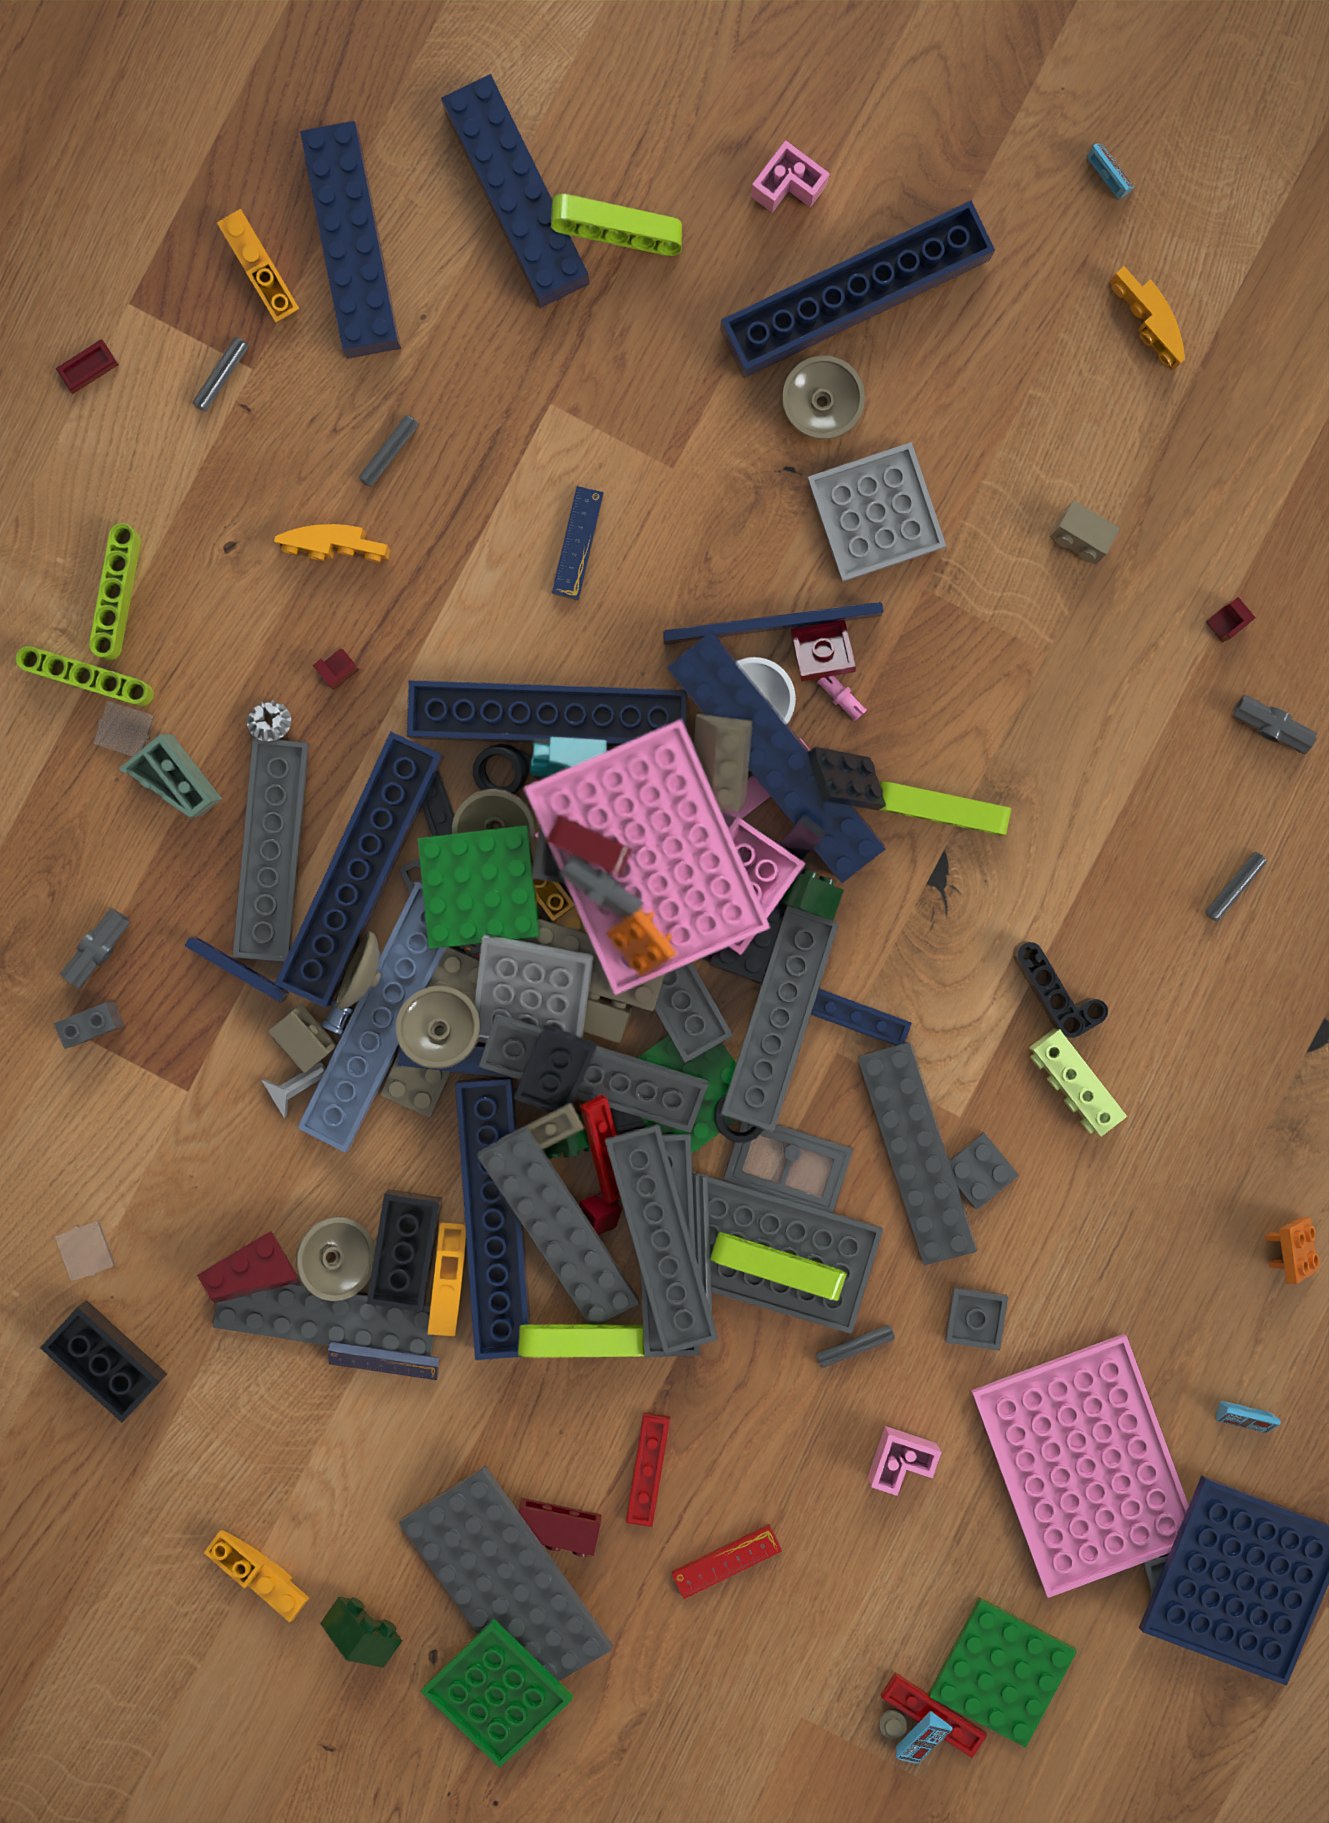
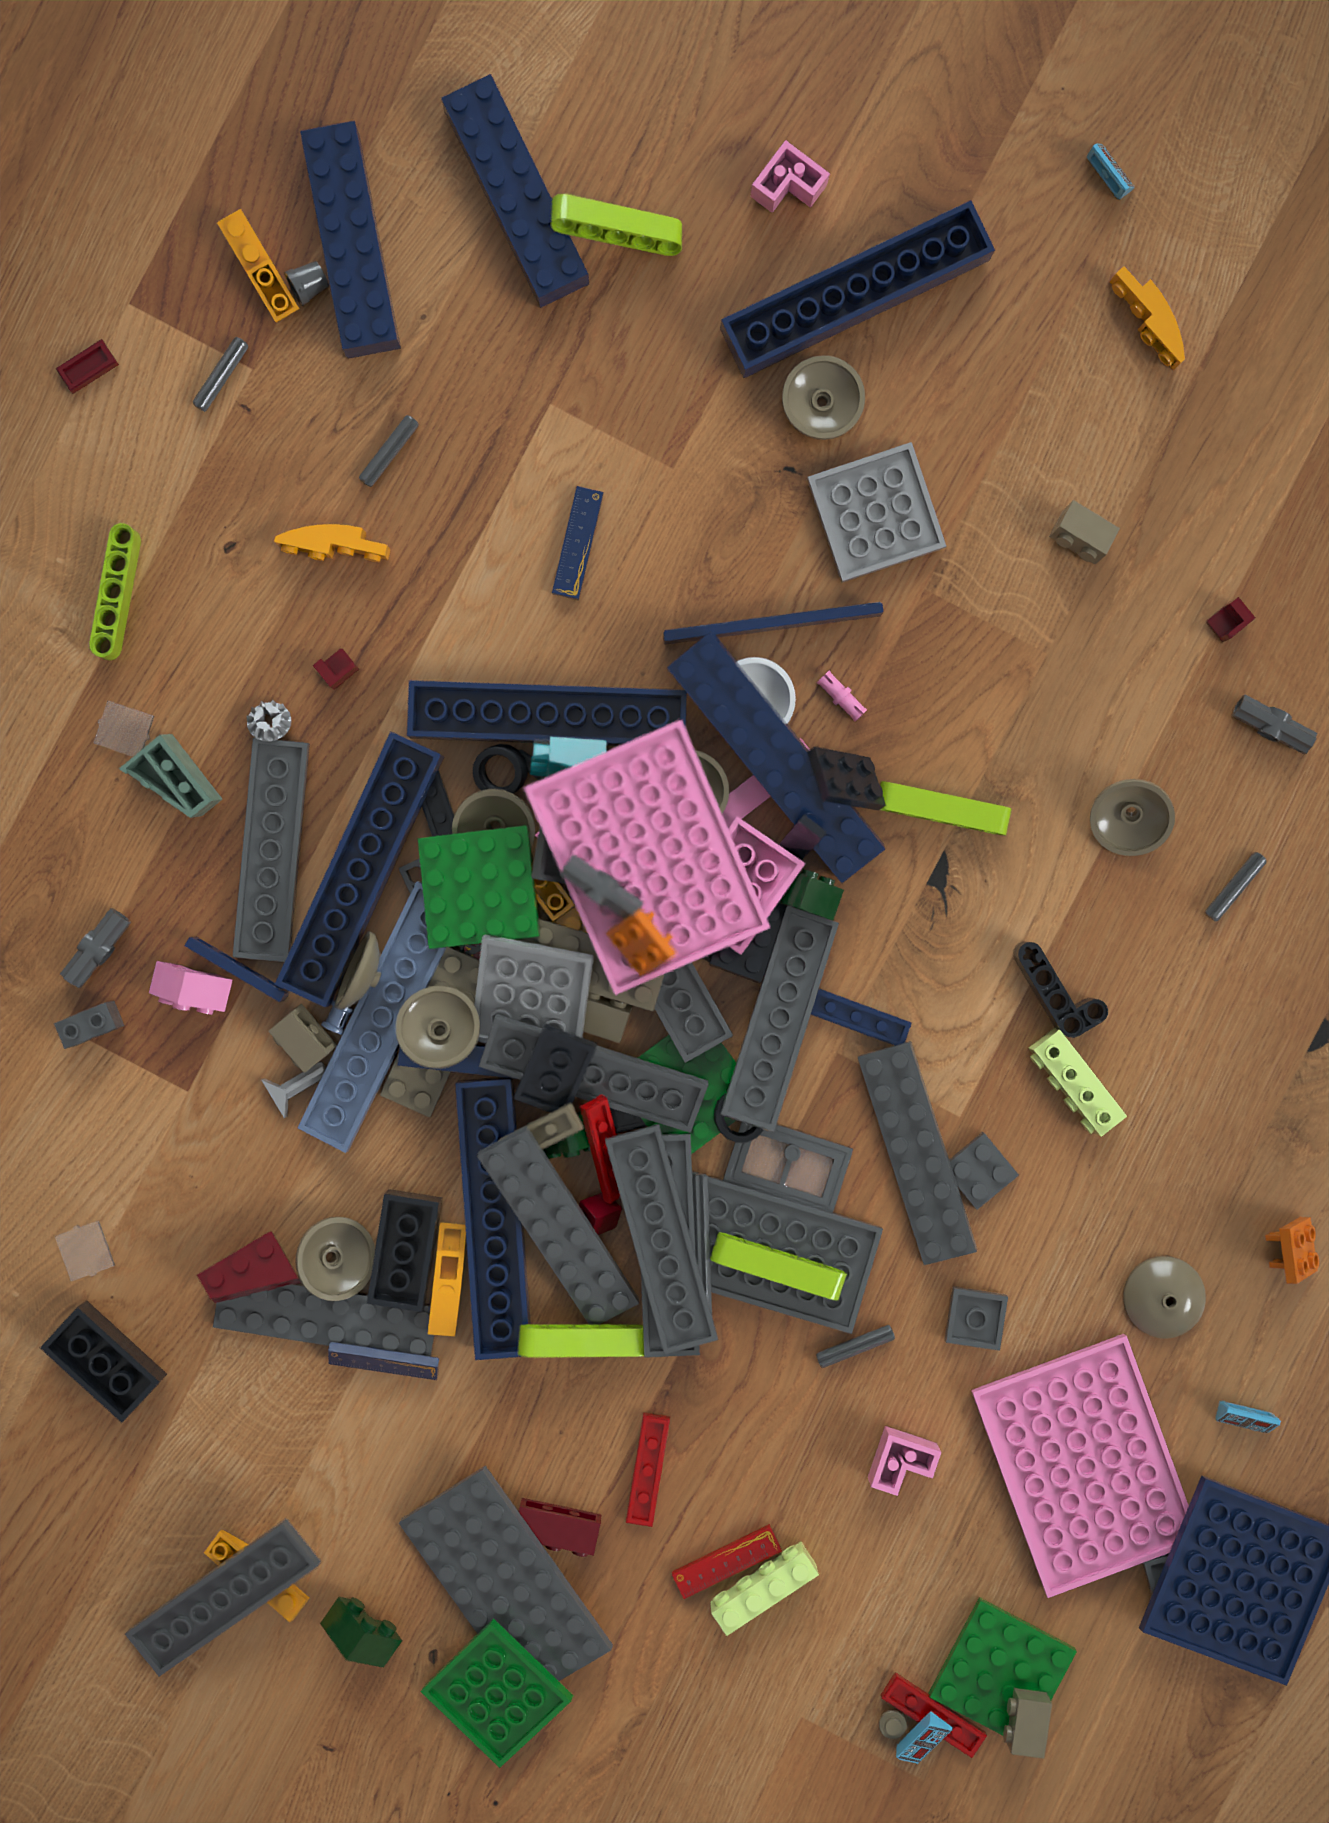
lime beam [16,646,154,707] -> none
dark red beam [546,815,633,876] -> none
dark tan slope [694,714,752,811] -> none
plate [791,620,856,682] -> none
none -> dark grey plate [125,1518,321,1677]
none -> bright pink brick [149,961,232,1015]
none -> dark grey piece [284,261,329,305]
none -> yellowish green brick [710,1542,819,1636]
none -> dark tan brick [1003,1688,1052,1759]
none -> dark tan dish [1090,779,1175,856]
none -> dark tan dish [1123,1256,1206,1338]

